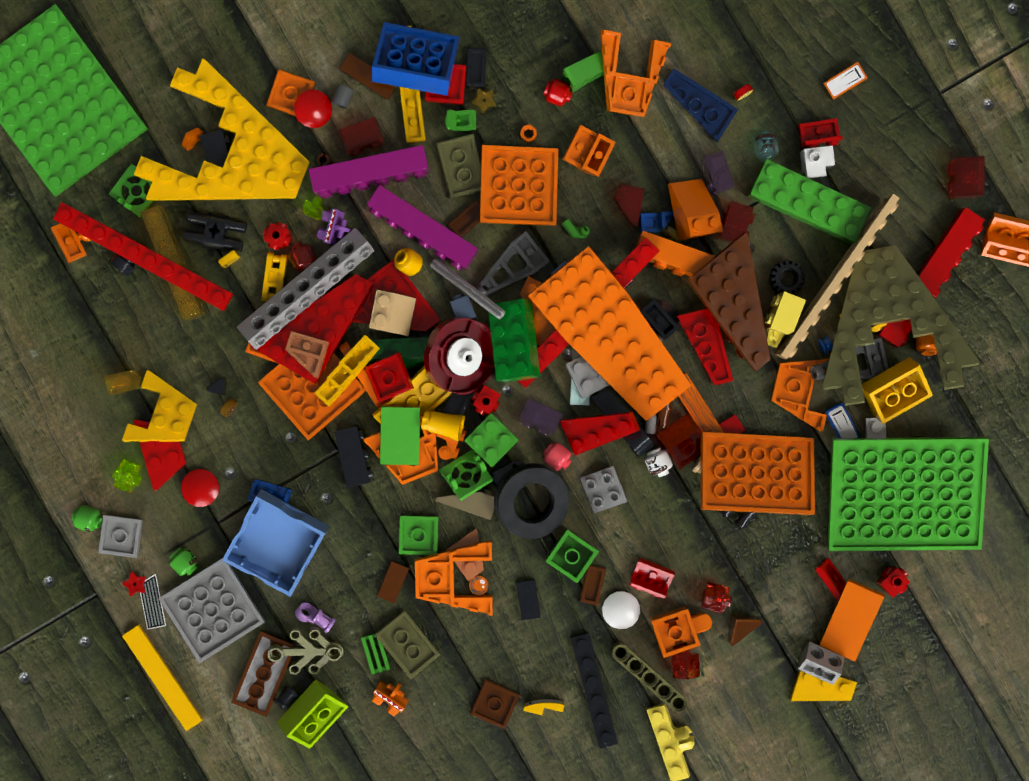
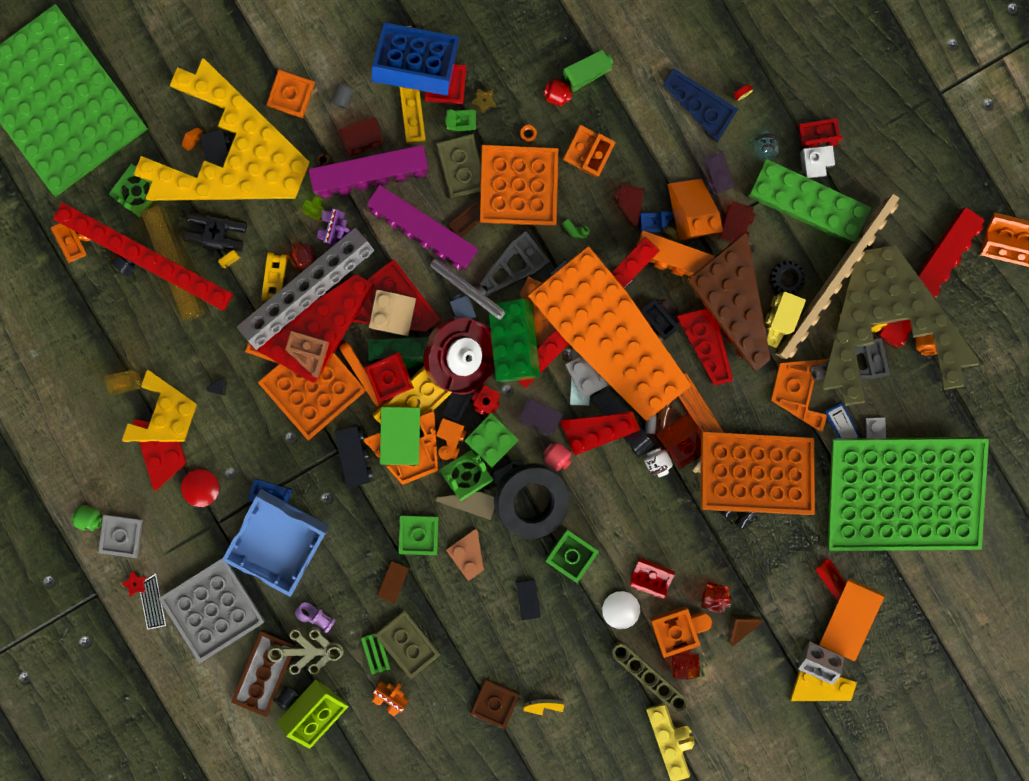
clear neon green brick [112,459,142,493] -> none
yellow tile [122,624,203,731] -> none
bright green head [169,547,198,576] -> none
pearl gold tile [220,398,238,418] -> none
red brick [263,221,292,251] -> none
red dish [294,90,332,128] -> none
yellow slope [315,335,380,407] -> none
reddish brown tile [339,53,397,101] -> none
yellow head [394,248,423,276] -> none
orange wing [415,540,493,616] -> none
yellow plant [421,411,465,441] -> none
black tile [466,48,487,88] -> none
orange tile [469,575,488,595] -> none
black plate [571,632,618,749] -> none
reddish brown tile [579,564,607,606] -> none
light grey hinge [580,466,628,513] -> none
orange wing [600,30,671,117] -> none
red tile [719,414,746,434] -> none
blue bush [817,336,833,355] -> none
white slope [823,62,868,100] -> none
yellow brick [862,357,933,424] -> none
red brick [876,566,910,598] -> none
clear red slope [947,156,985,199] -> none

